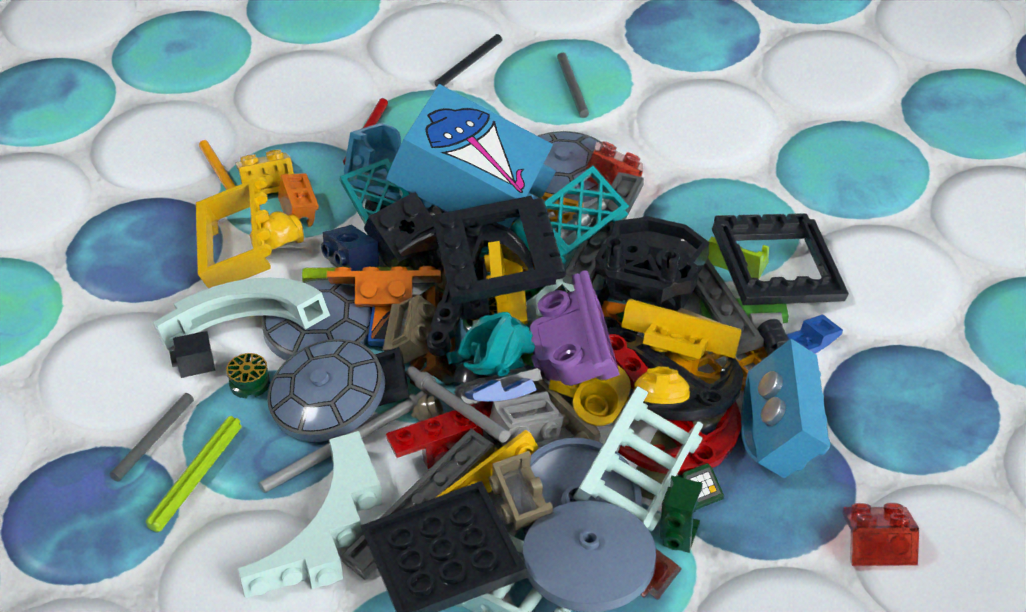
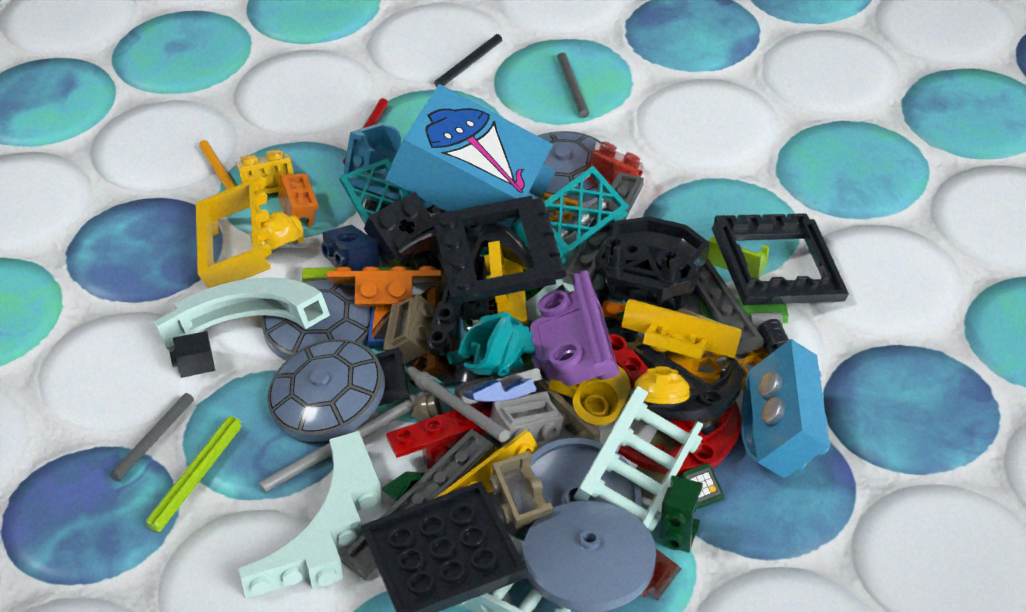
dark green wheel [226,353,270,399] -> none
blue slope [787,314,843,354] -> none
clear red bracket [843,503,919,566] -> none
none -> dark green slope [381,471,425,501]

